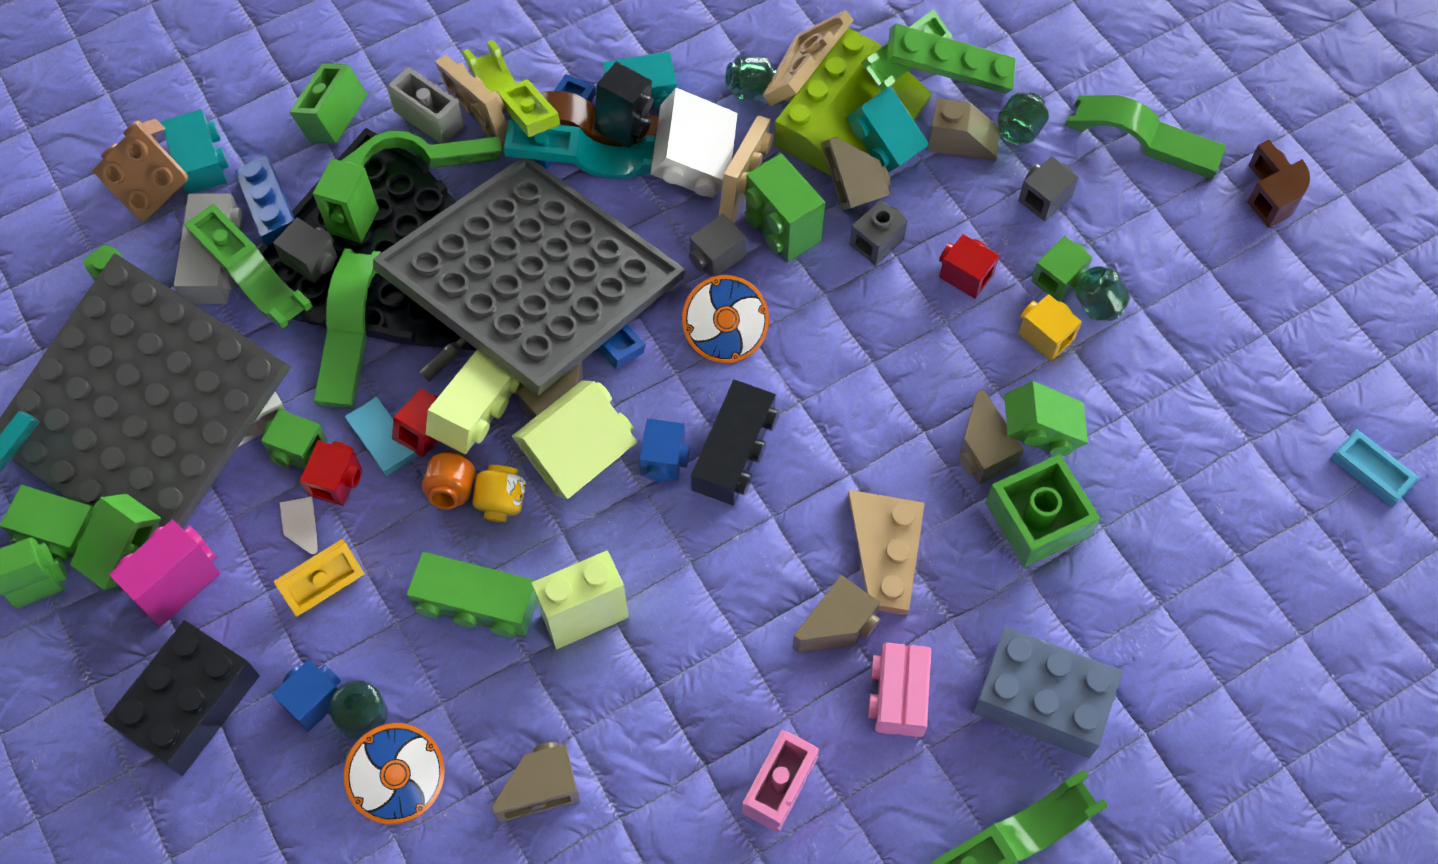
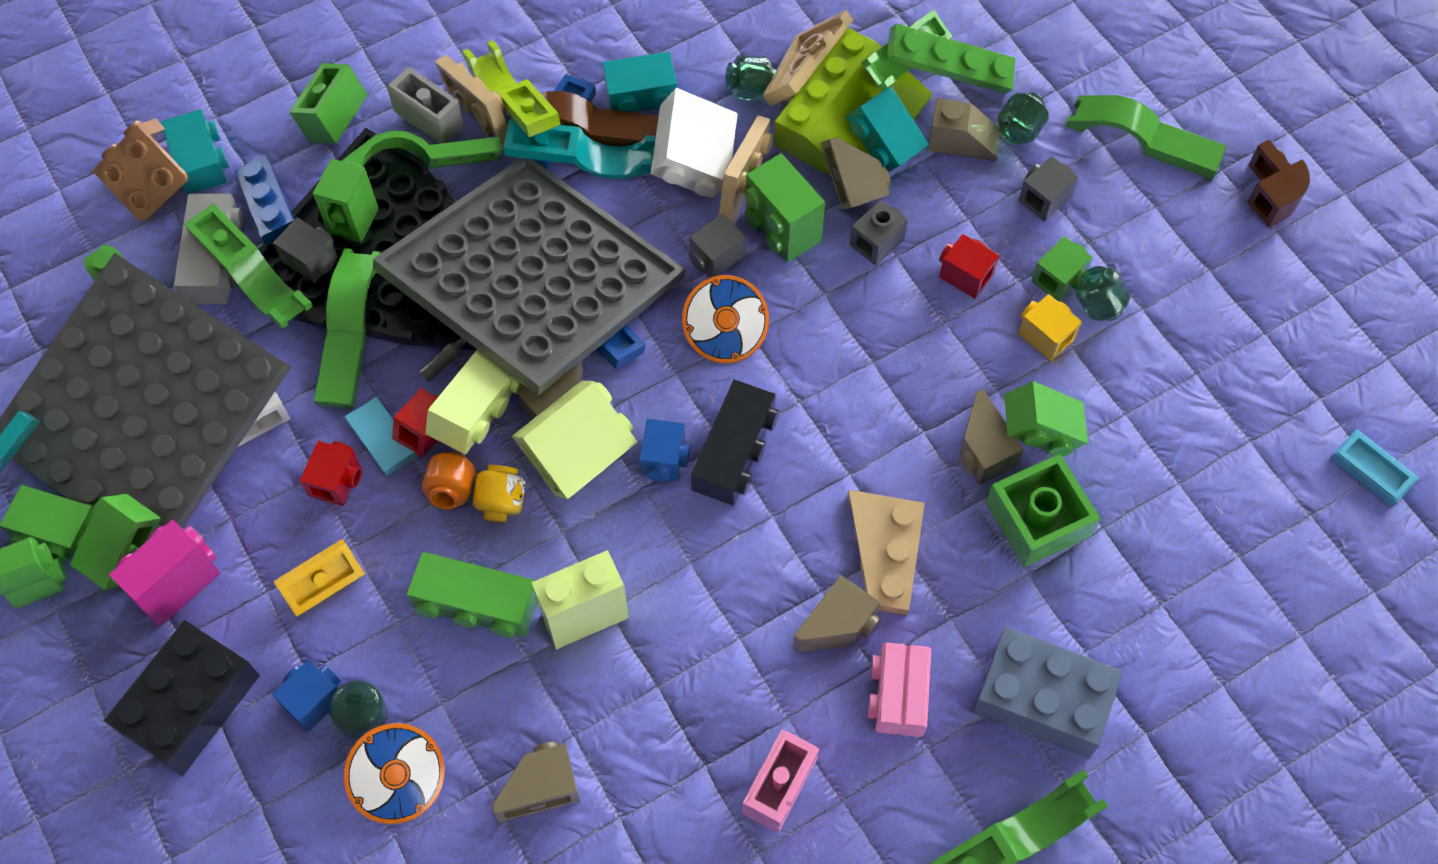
bright green brick [261,409,328,470] -> none
white sticker [280,496,318,554] -> none
black brick [594,61,653,148] -> none

